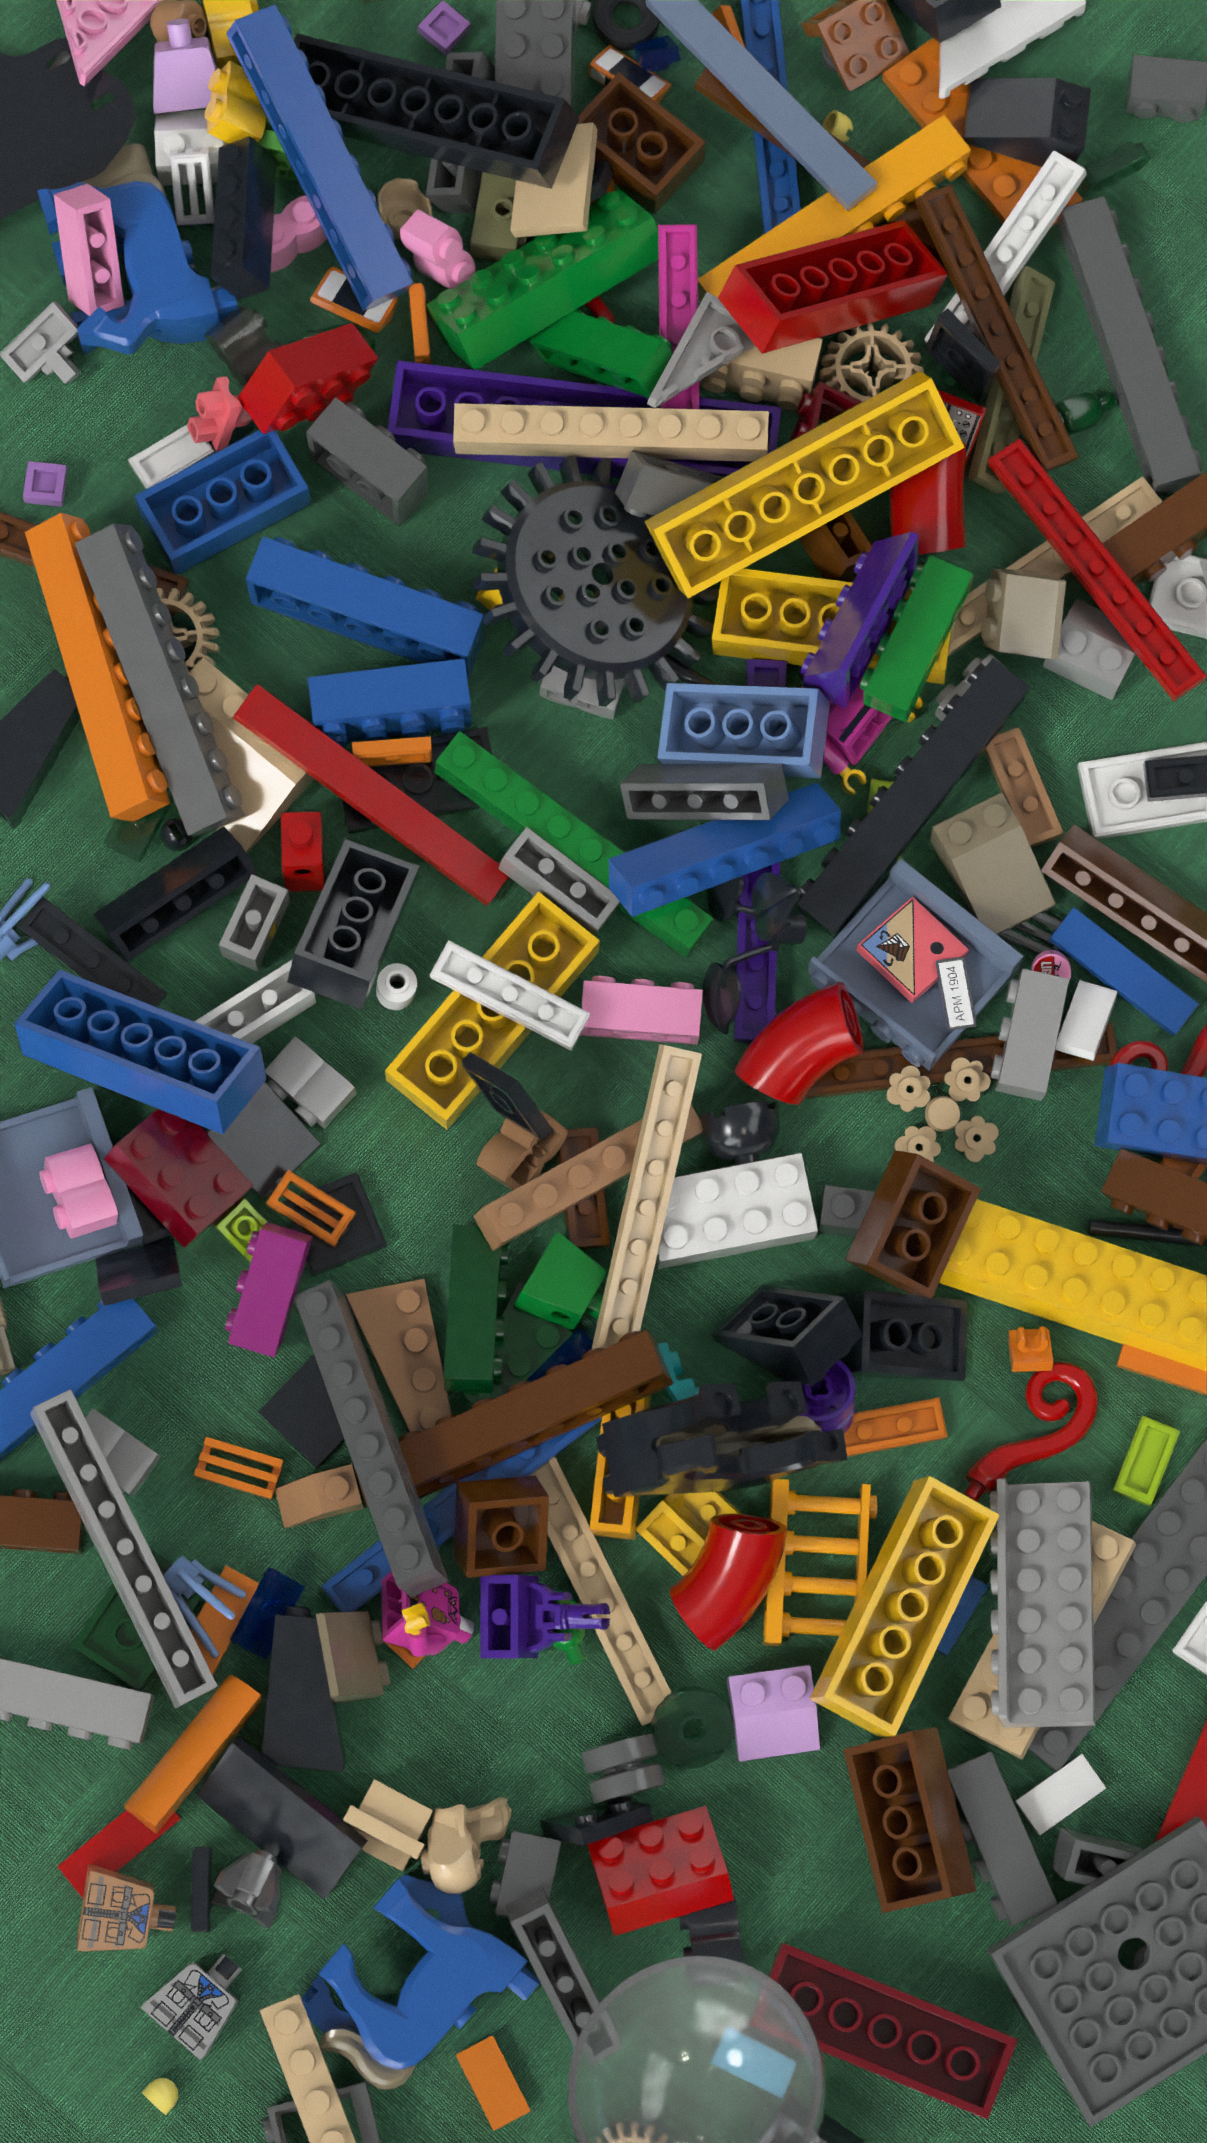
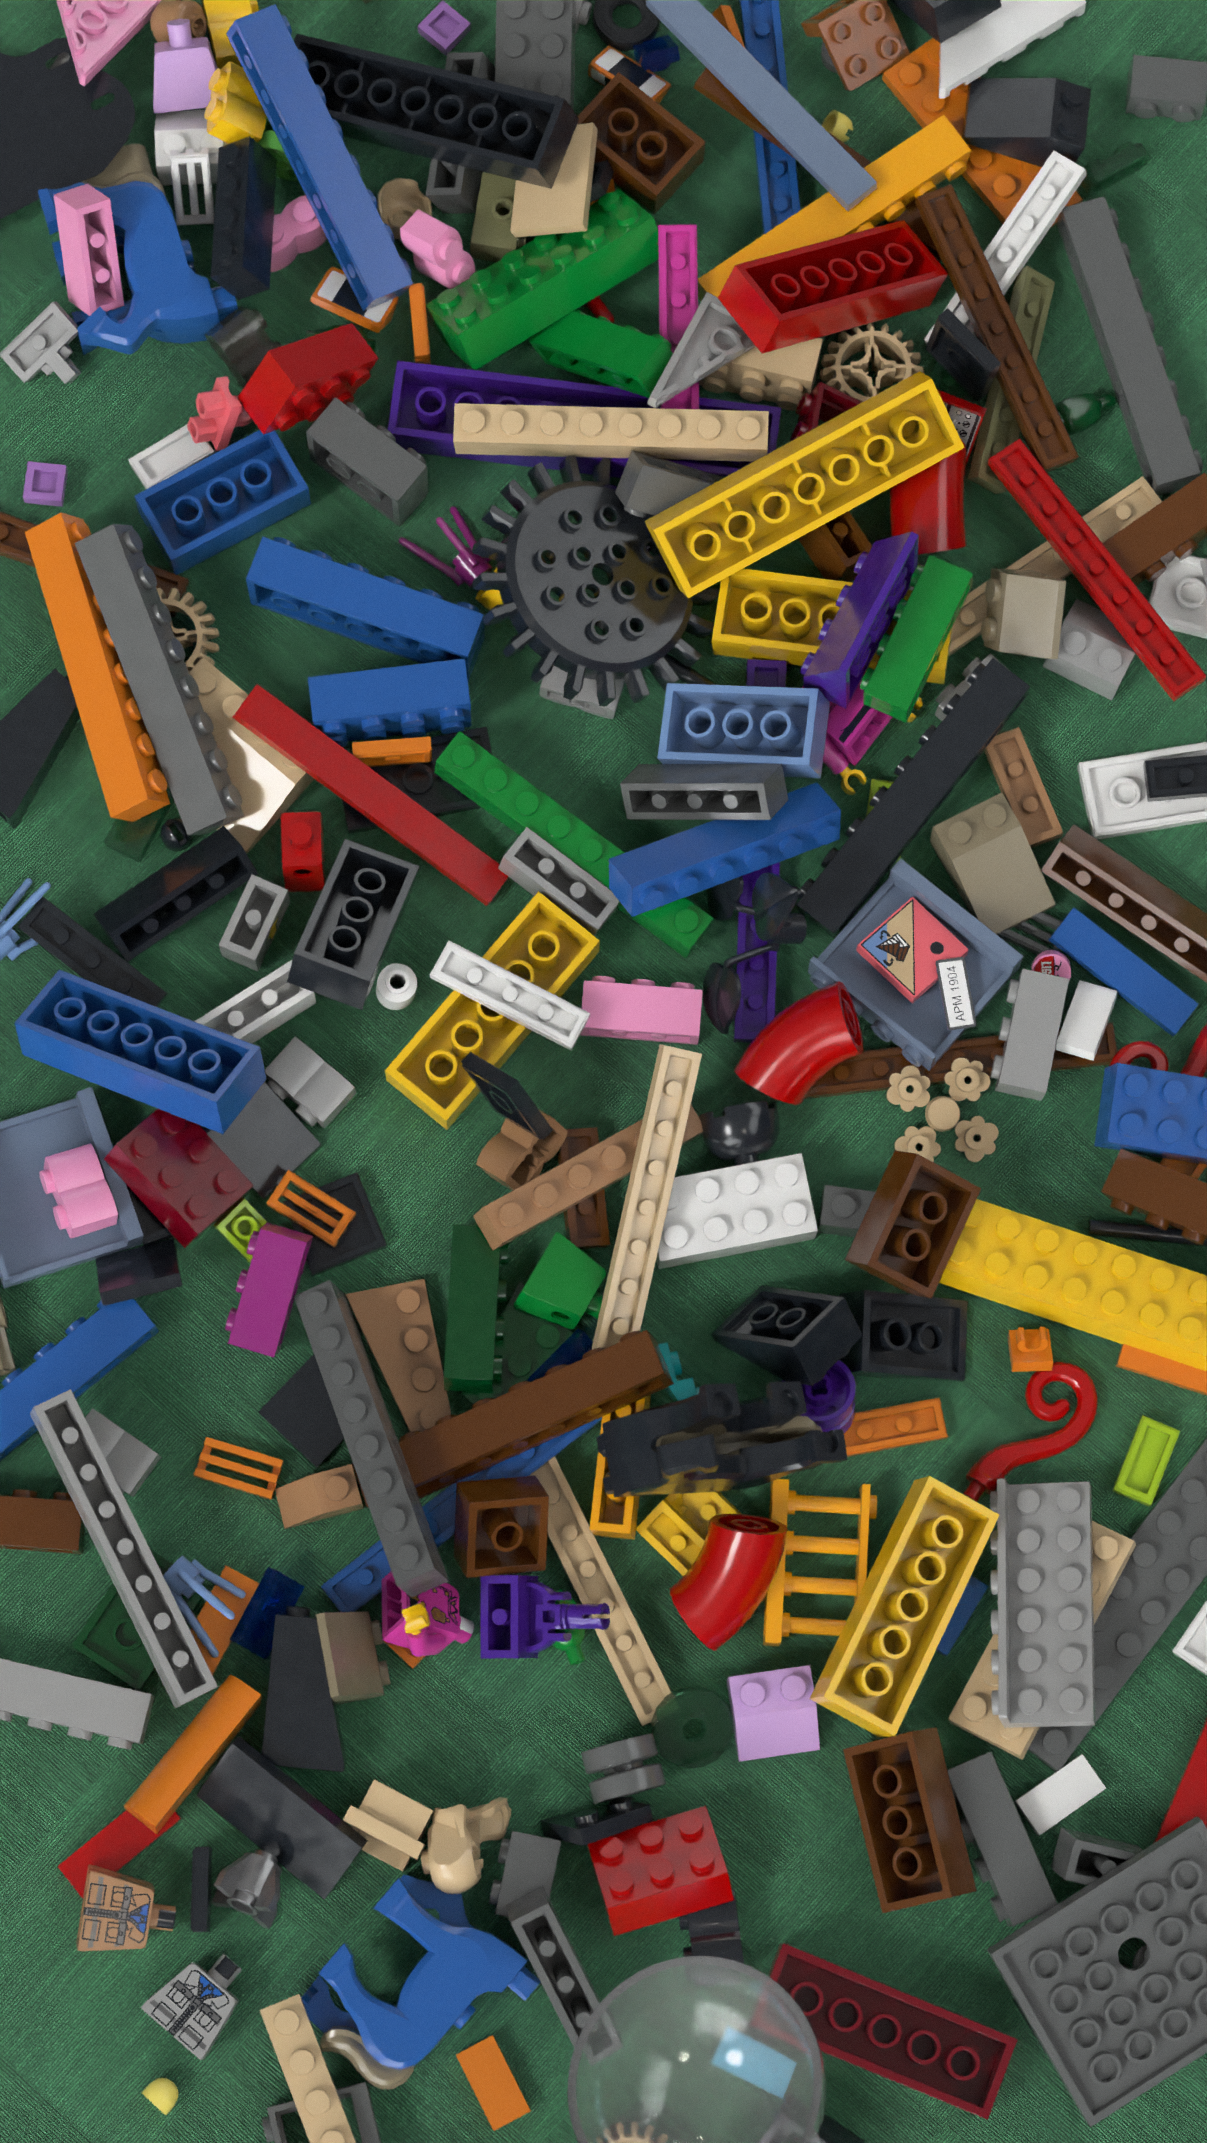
none -> magenta plant [398,506,493,588]

